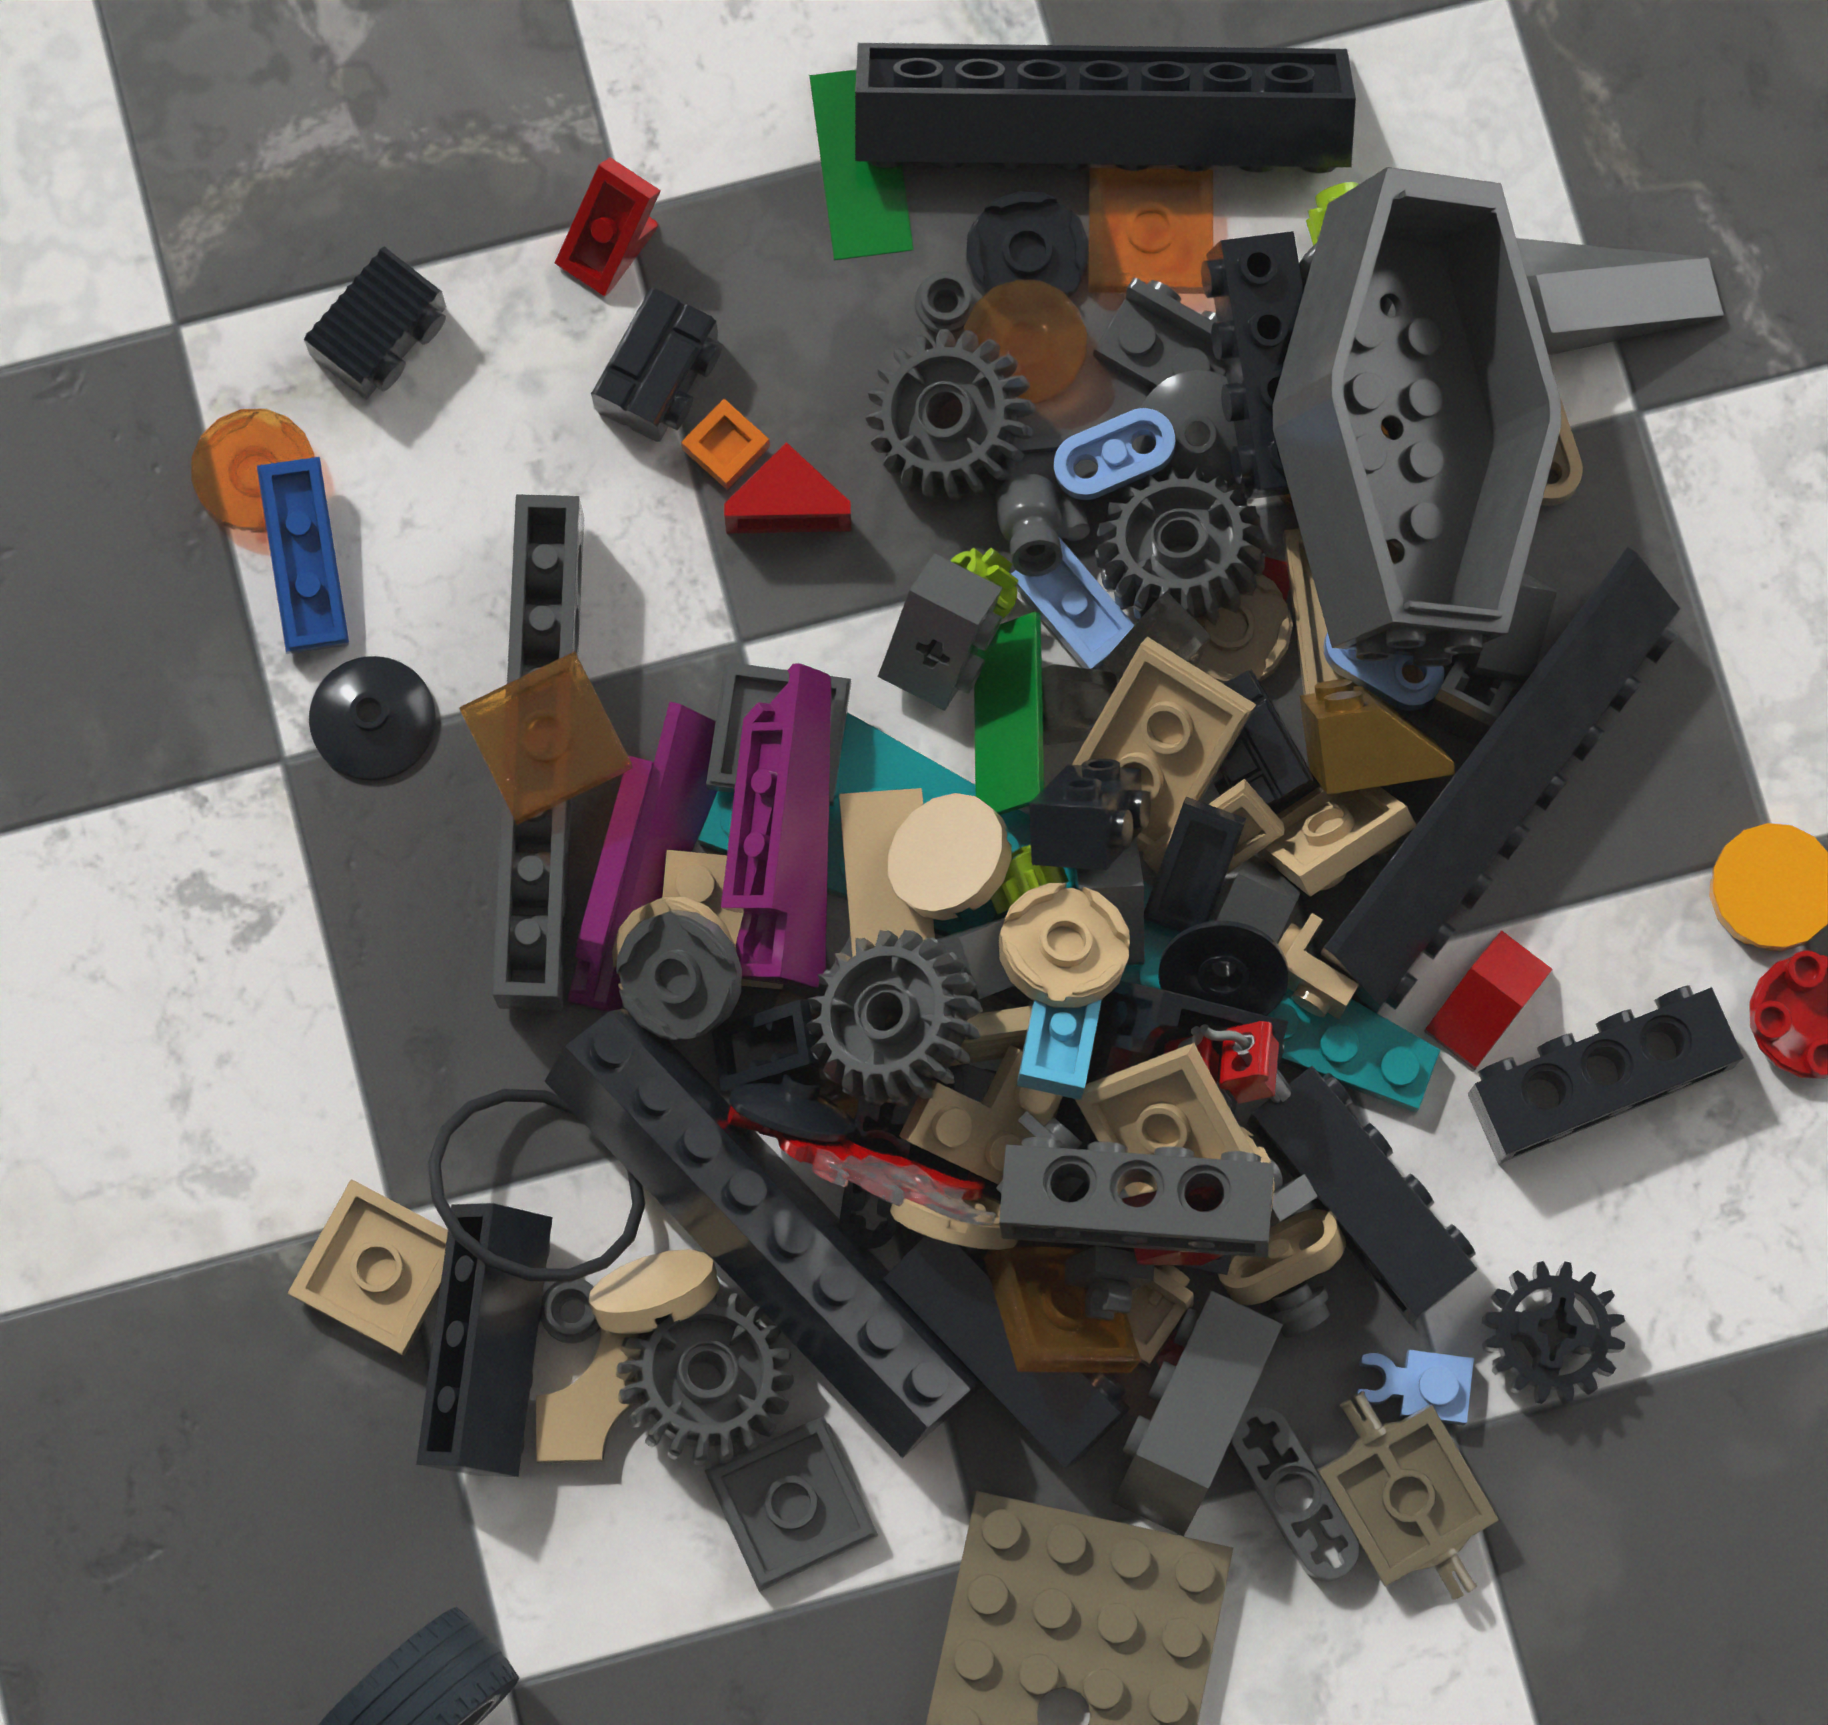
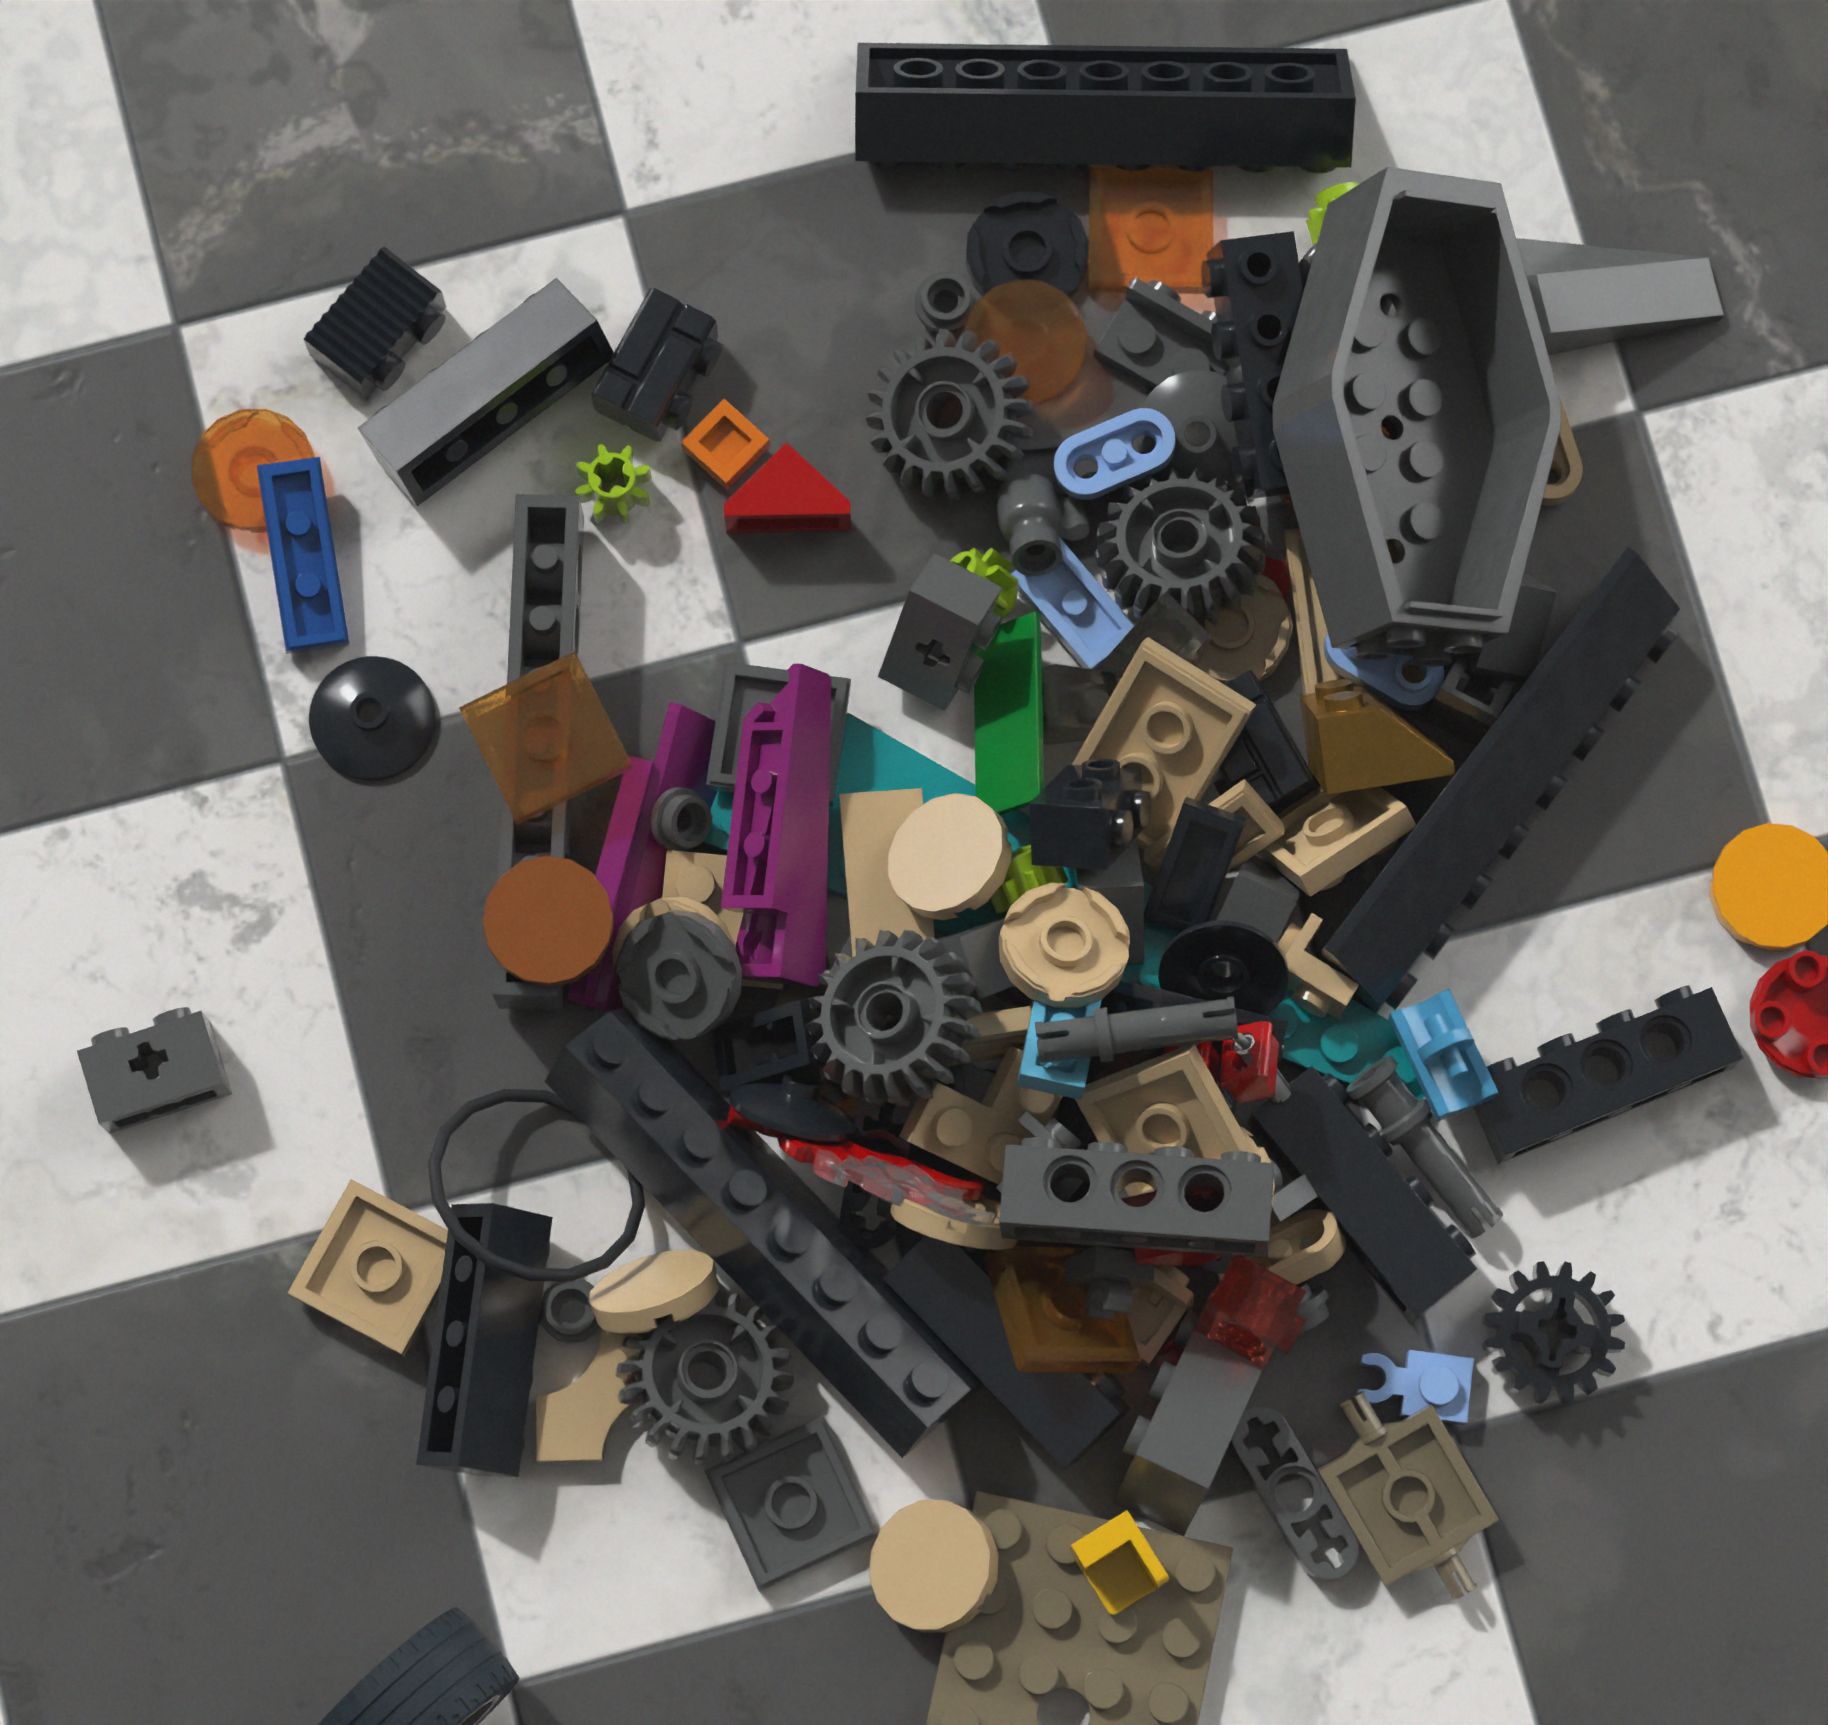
red slope [554,157,661,297] -> none
green piece [809,69,914,260] -> none
red slope [1424,930,1553,1070] -> none
none -> dark grey brick [77,1007,232,1134]
none -> brick [358,278,614,507]
none -> dark orange tile [482,856,614,988]
none -> lime gear [575,444,652,524]
none -> dark grey plate [651,787,712,851]
none -> tan tile [869,1499,999,1633]
none -> dark grey pin [1035,997,1239,1065]
none -> yellow panel [1069,1510,1170,1615]
none -> clear red brick [1195,1255,1307,1369]
none -> dark grey pin [1346,1056,1503,1239]
none -> dark azure hips [1388,989,1498,1122]

